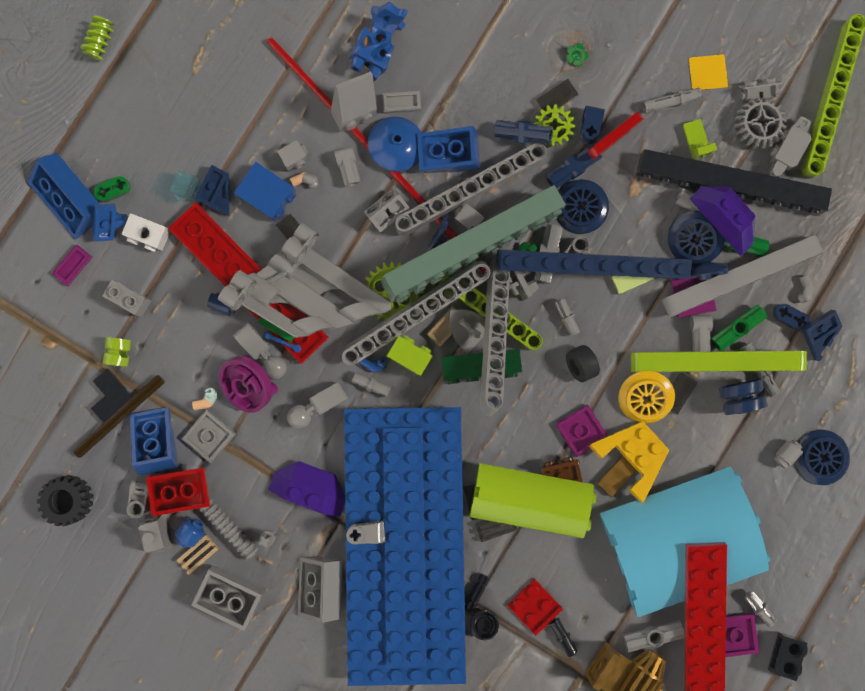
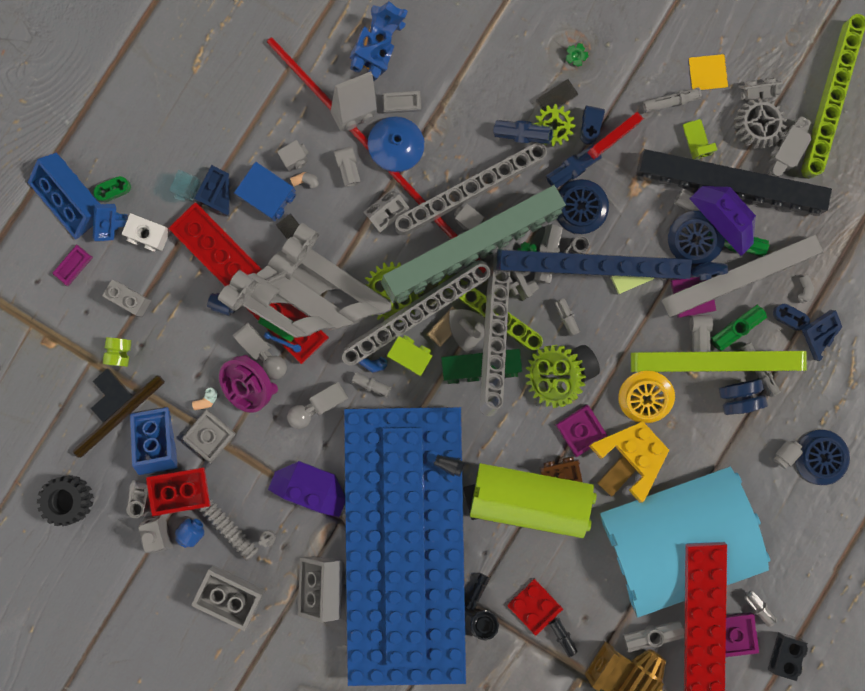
lime piece [80,15,114,61] -> none
tan tile [176,534,220,575] -> none
light grey piece [346,521,385,544] -> none
blue slope [417,126,480,172] -> none
dark blue plant [428,214,474,250] -> none
clear smoke tile [475,520,518,542] -> none
clear smoke tile [662,372,698,414] -> none
none -> black cone [434,455,465,477]
none -> lime gear [525,345,586,408]

